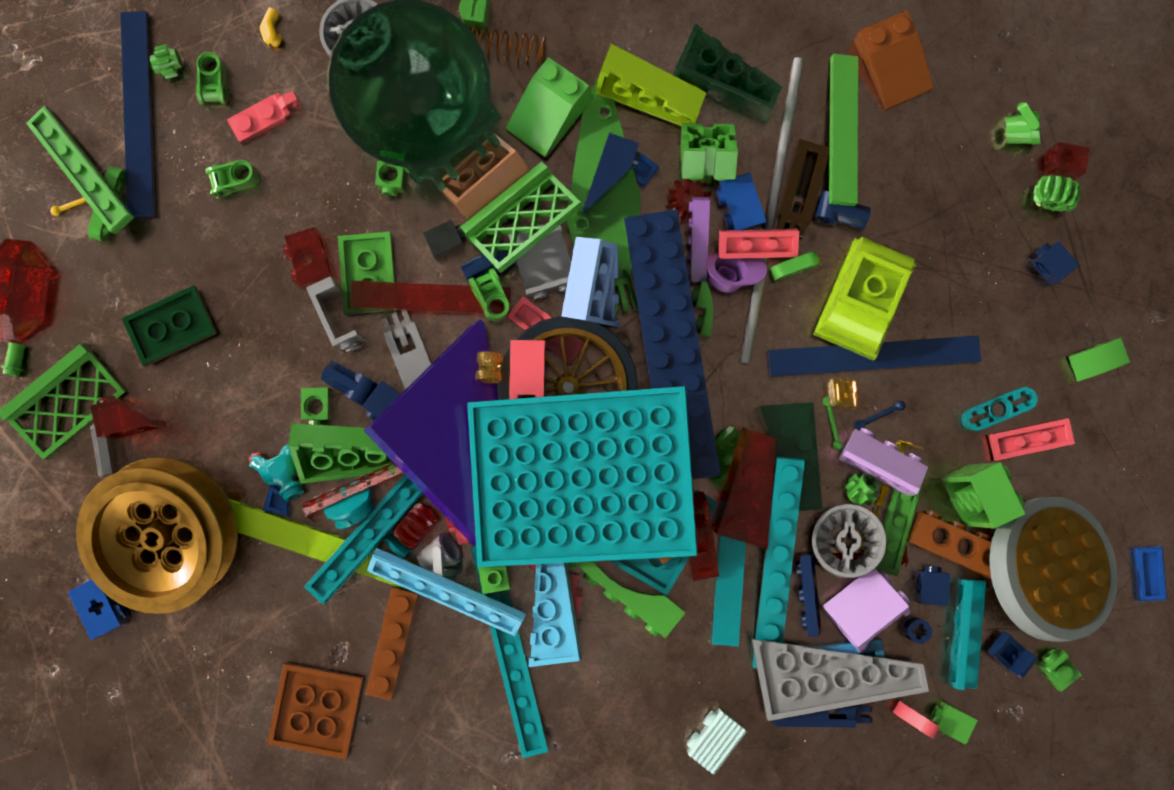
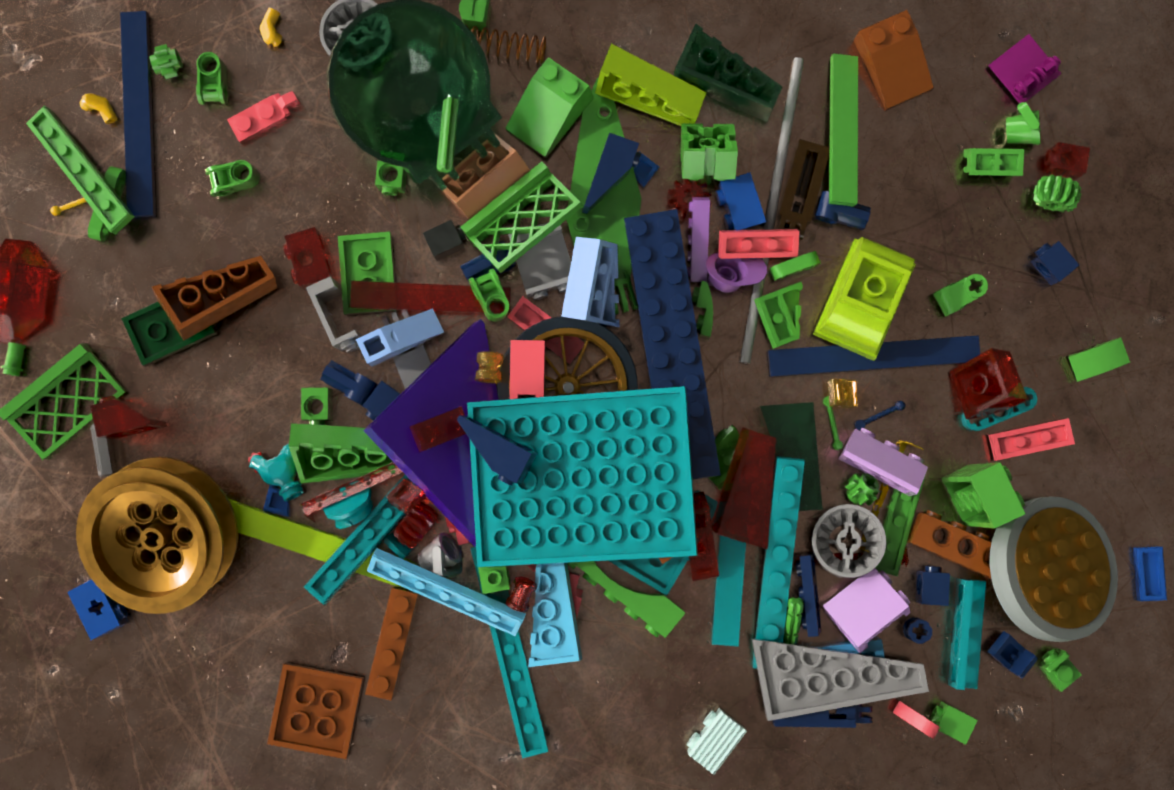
none -> yellow arm [80,93,118,124]
none -> dark orange wedge [152,256,277,340]
none -> light blue slope [356,308,444,367]
none -> clear red plate [386,478,426,515]
none -> clear red plate [410,407,466,452]
none -> bright green axle [437,97,459,173]
none -> dark blue slope [457,415,538,486]
none -> clear red bush [506,576,538,612]
none -> bright green wing [754,282,803,348]
none -> bright green axle [783,597,804,645]
none -> bright green piece [933,274,988,317]
none -> clear red slope [950,348,1028,420]
none -> bright green hinge [963,148,1024,176]
none -> magenta hinge [988,34,1062,103]

